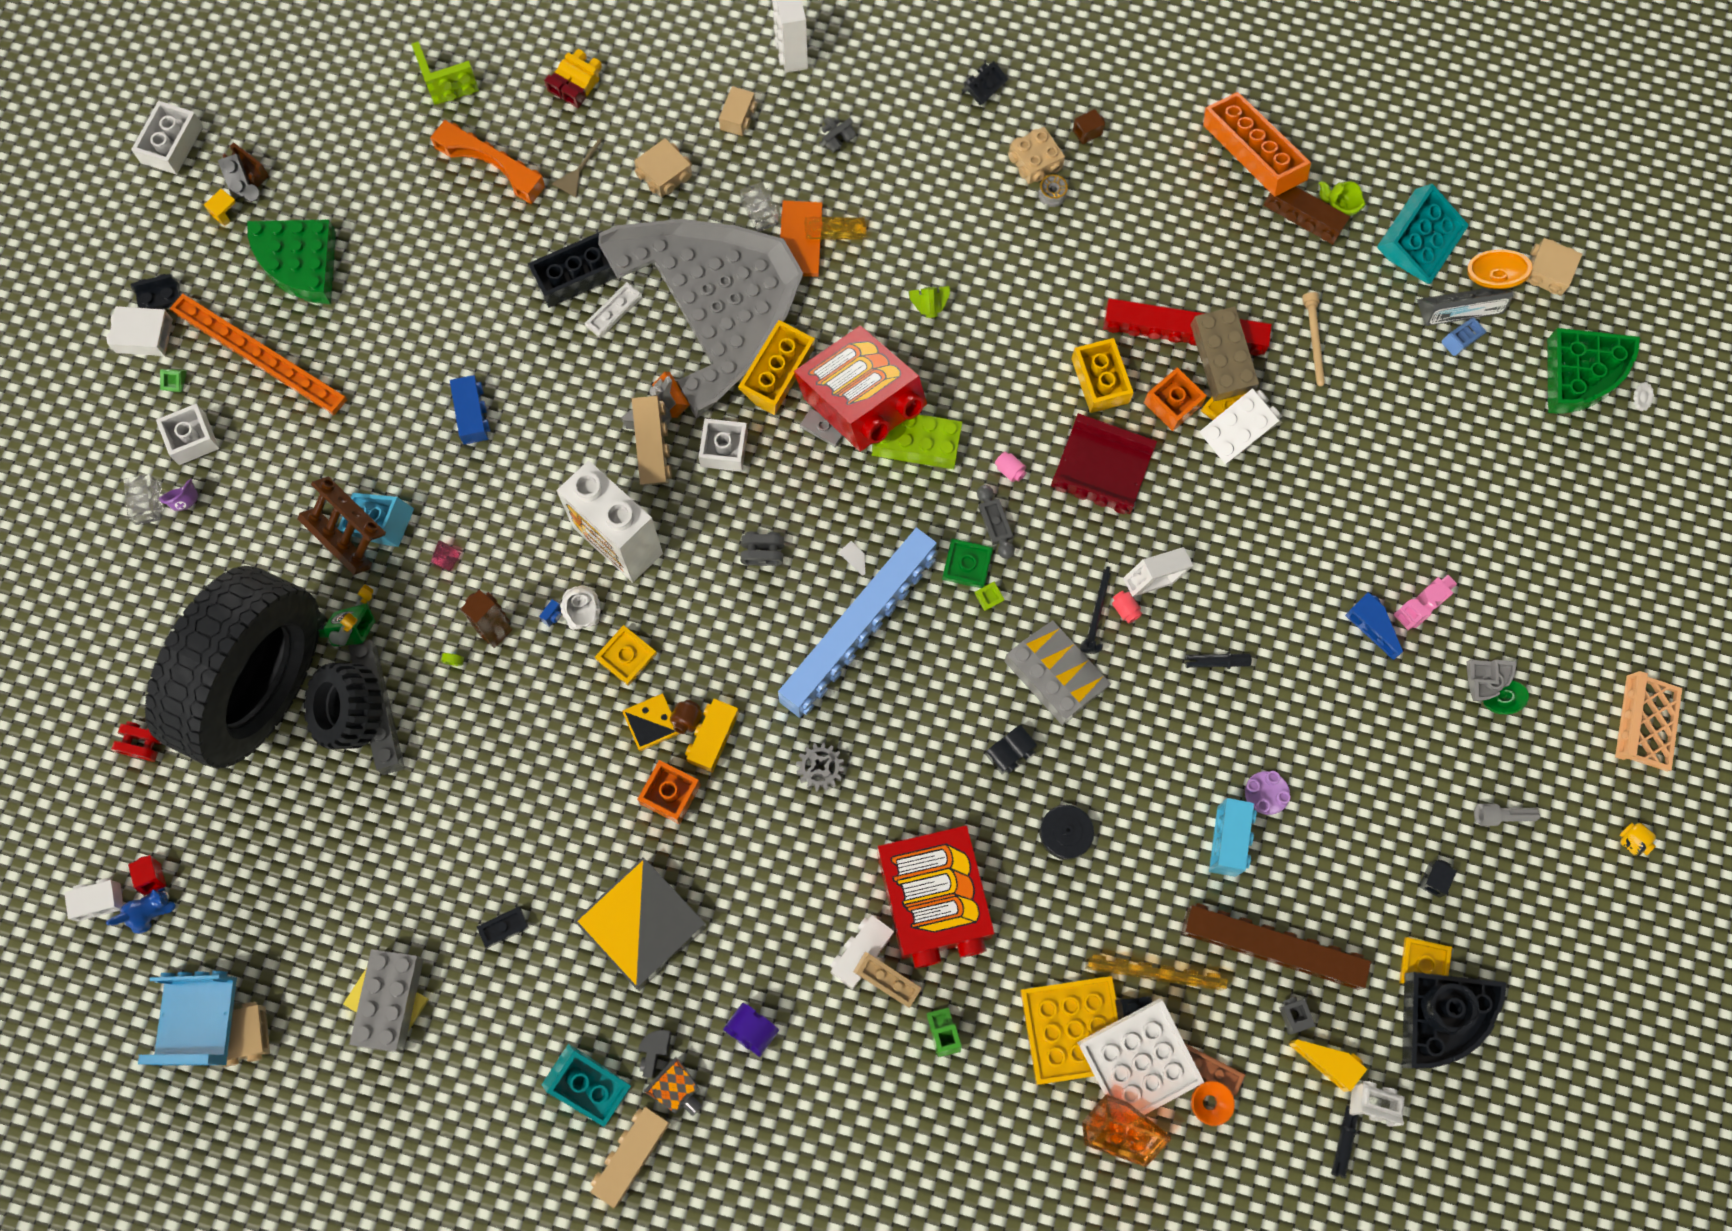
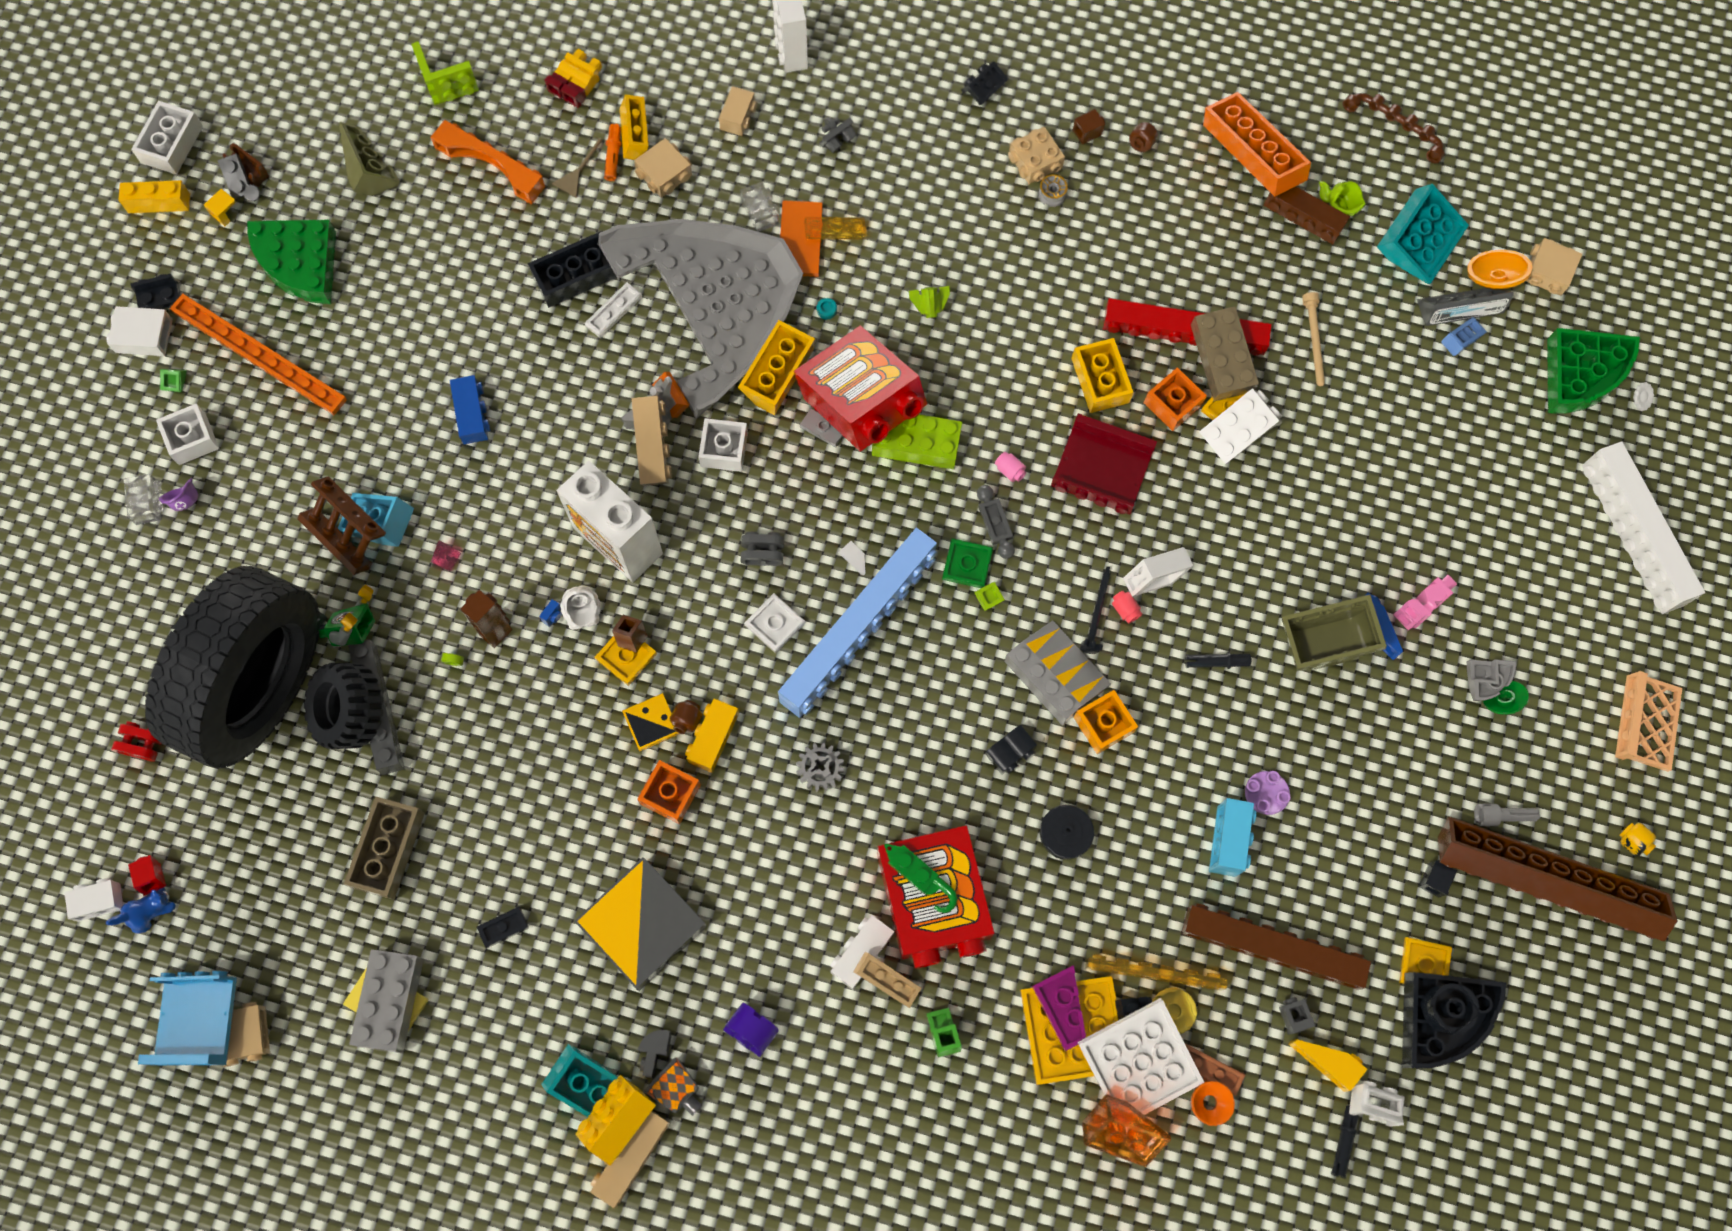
none -> yellow brick [118,180,190,213]
none -> olive wedge [339,122,400,196]
none -> dark tan brick [344,796,425,900]
none -> yellow brick [575,1075,656,1166]
none -> orange axle [604,124,622,181]
none -> reddish brown brick [612,614,648,653]
none -> yellow brick [619,94,649,160]
none -> white tile [744,593,805,653]
none -> teal tile [817,298,837,320]
none -> green plate [884,844,958,913]
none -> magenta wing [1032,965,1086,1051]
none -> light orange brick [1073,690,1138,754]
none -> reddish brown head [1129,122,1158,152]
none -> light yellow tile [1152,988,1197,1034]
none -> olive container [1282,595,1387,671]
none -> reddish brown bar [1343,93,1445,164]
none -> reddish brown brick [1438,817,1678,942]
none -> white brick [1582,442,1705,614]

